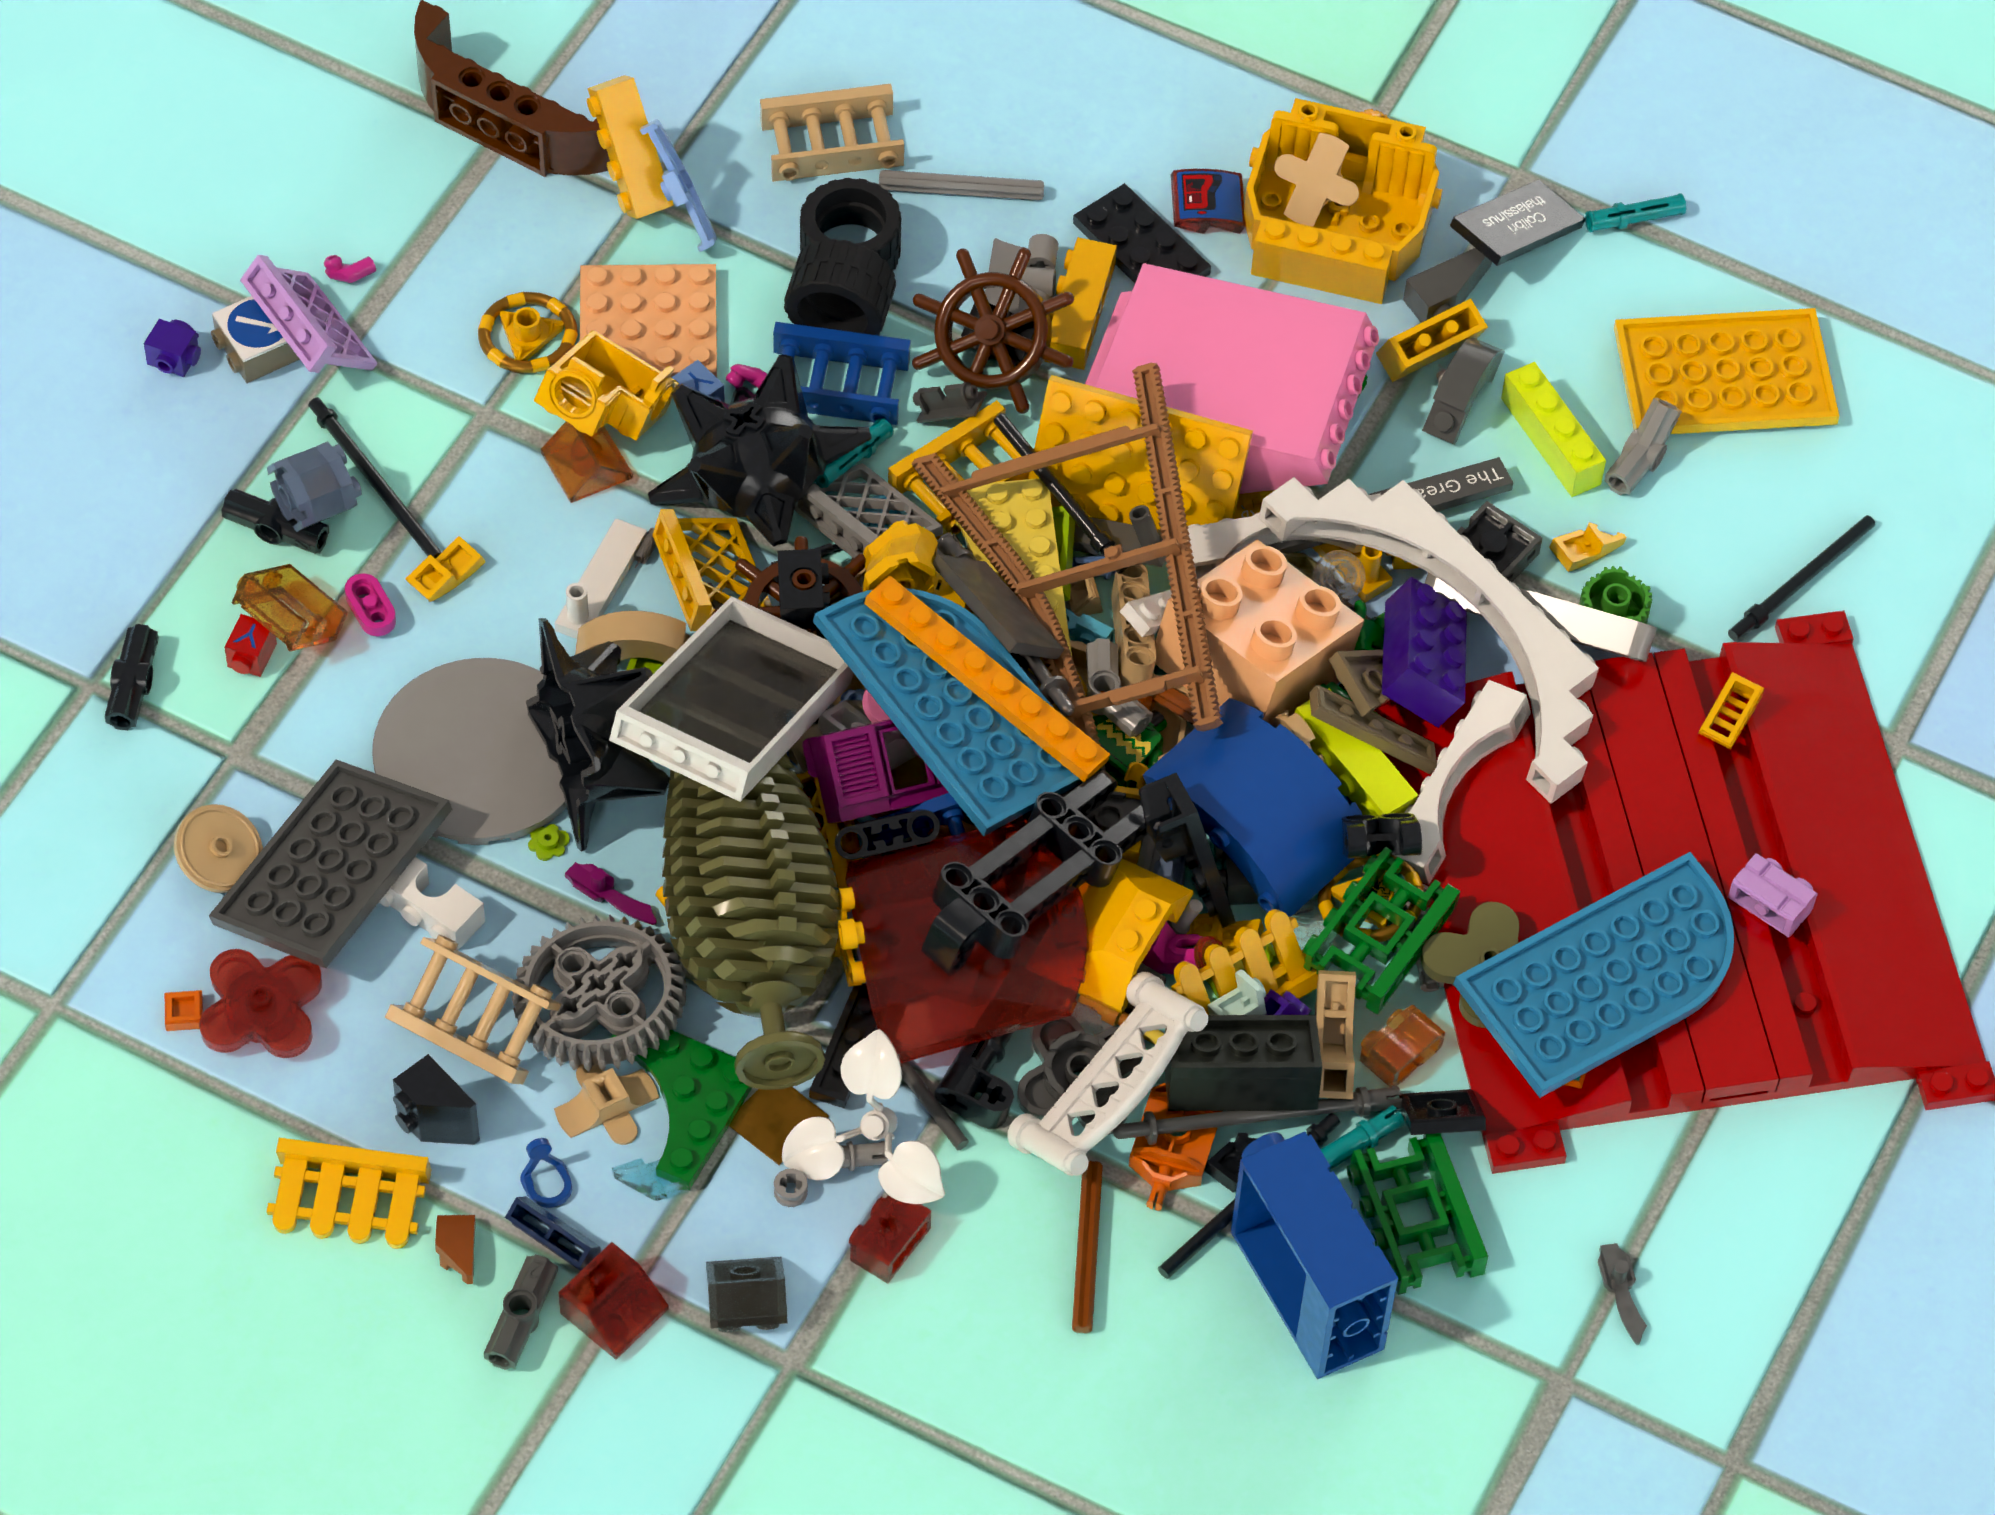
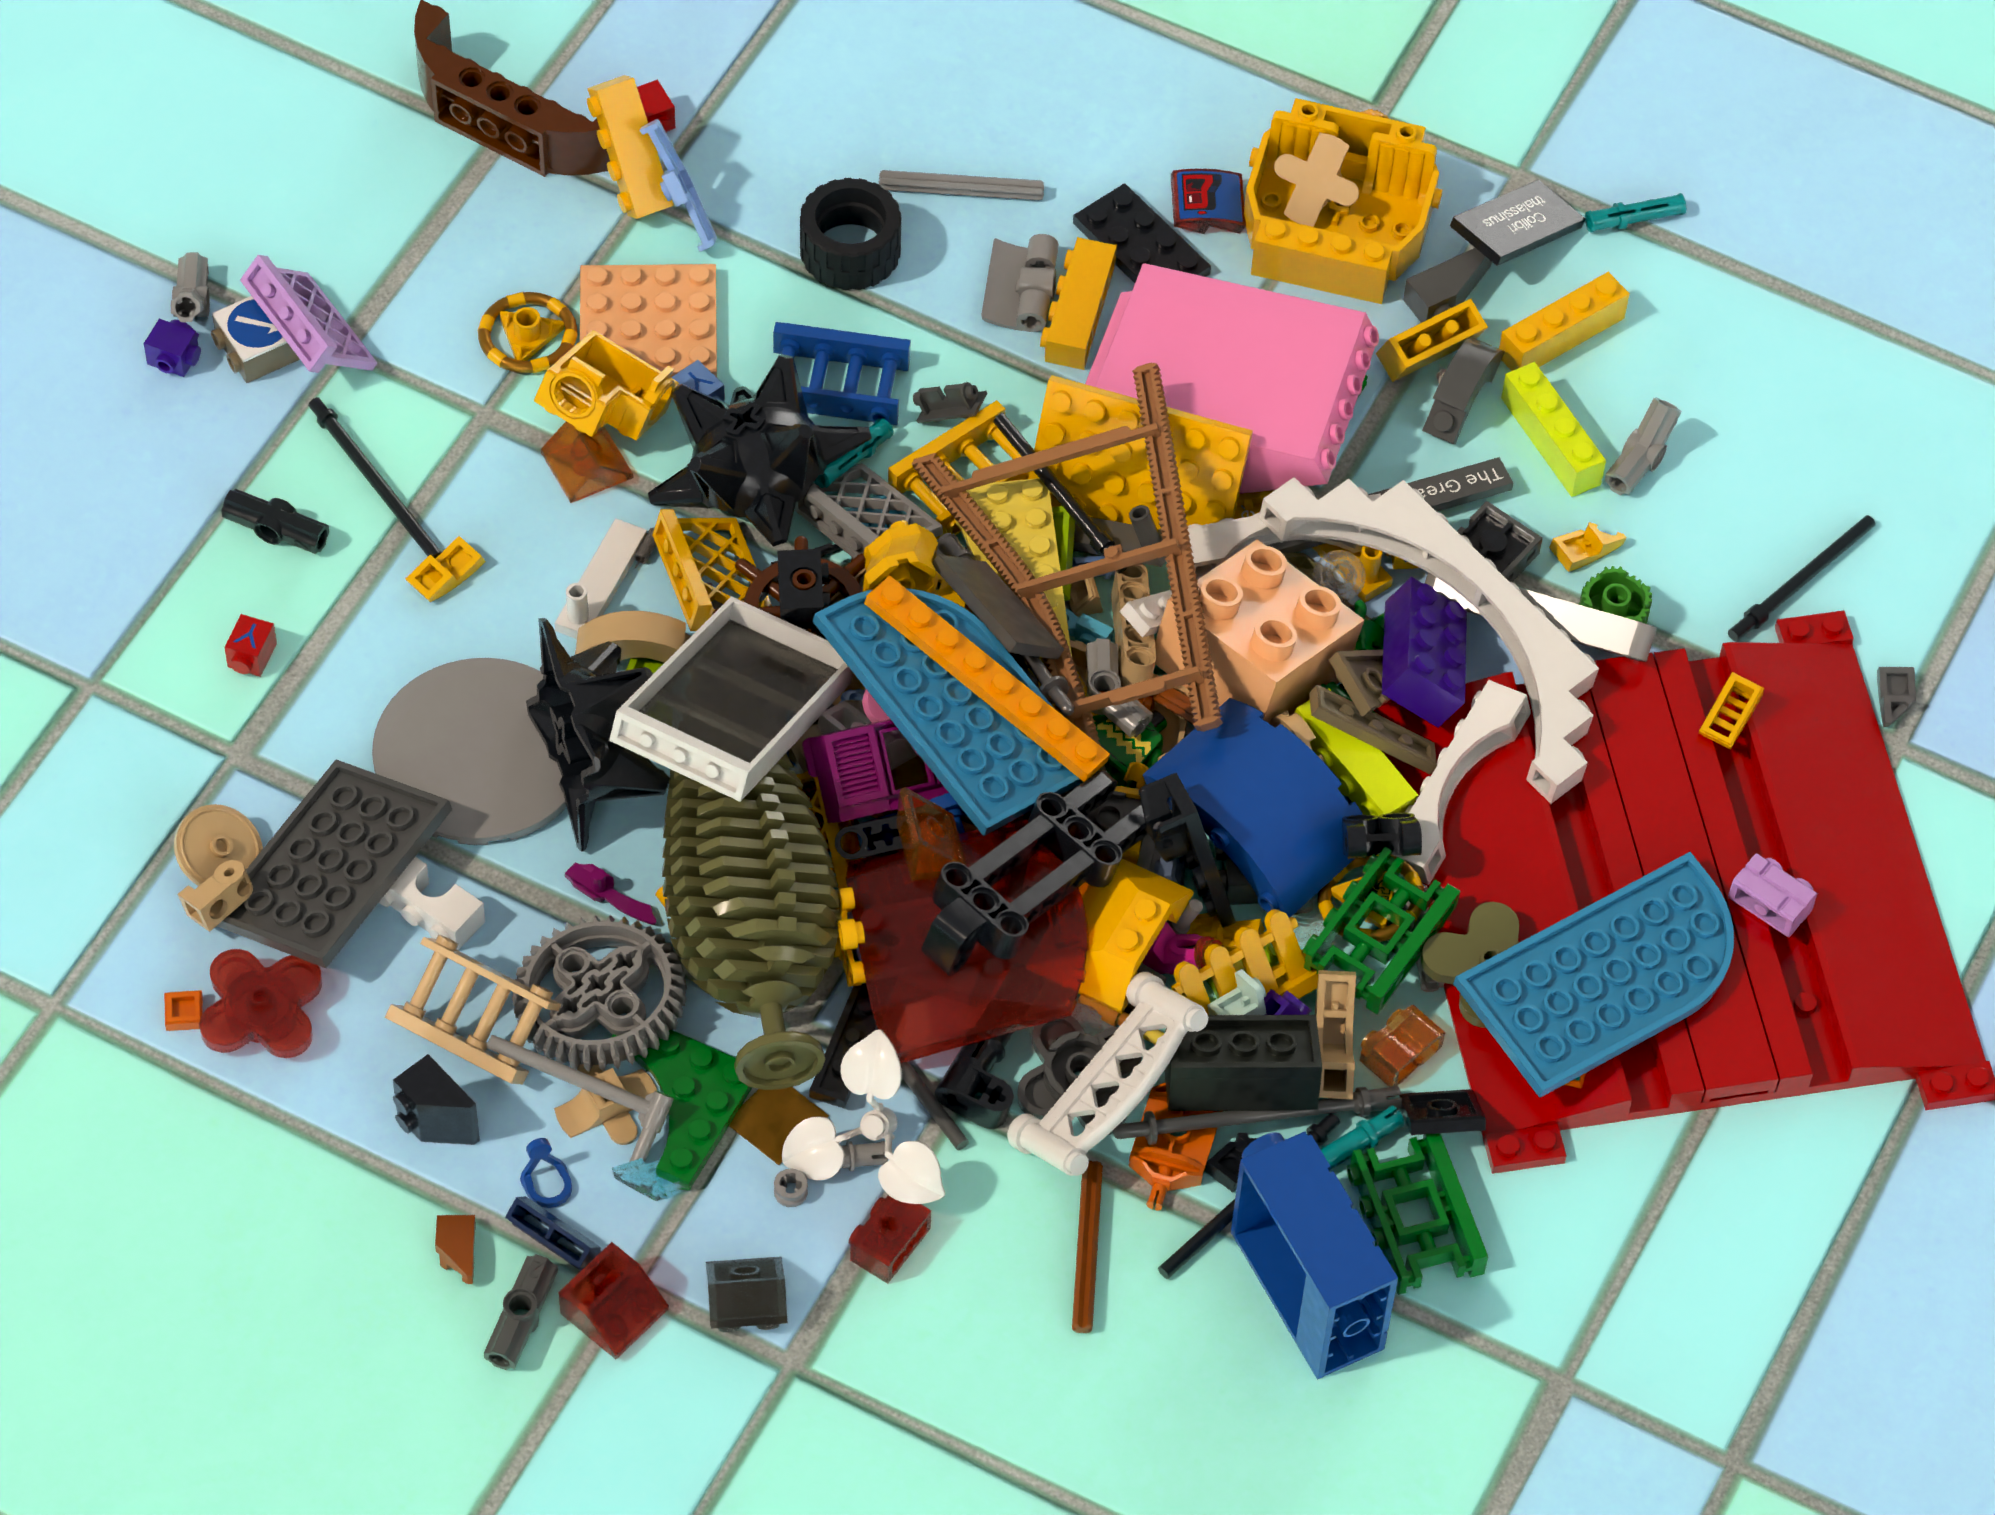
black piece [104,624,159,731] -> none
clear orange window [231,564,348,652] -> none
yellow fence [266,1137,432,1249] -> none
sand blue brick [267,441,362,532] -> none
dark pink arm [324,255,376,283] -> none
dark pink plate [345,573,396,636] -> none
lime plant [528,824,570,861] -> none
dark pink arm [726,364,767,388] -> none
tan fence [760,84,904,182] -> none
black tyre [784,239,896,336] -> none
reddish brown brick [912,248,1074,414] -> none
flat silver piece [1597,1243,1647,1345] -> none
yellow plate [1614,308,1839,434] -> none
none -> light grey piece [170,252,210,322]
none -> tan leg [177,860,253,932]
none -> light grey bar [487,1035,674,1167]
none -> red brick [637,79,676,133]
none -> clear orange slope [897,787,967,881]
none -> yellow brick [1499,271,1630,371]
none -> flat silver slope [1877,667,1916,727]

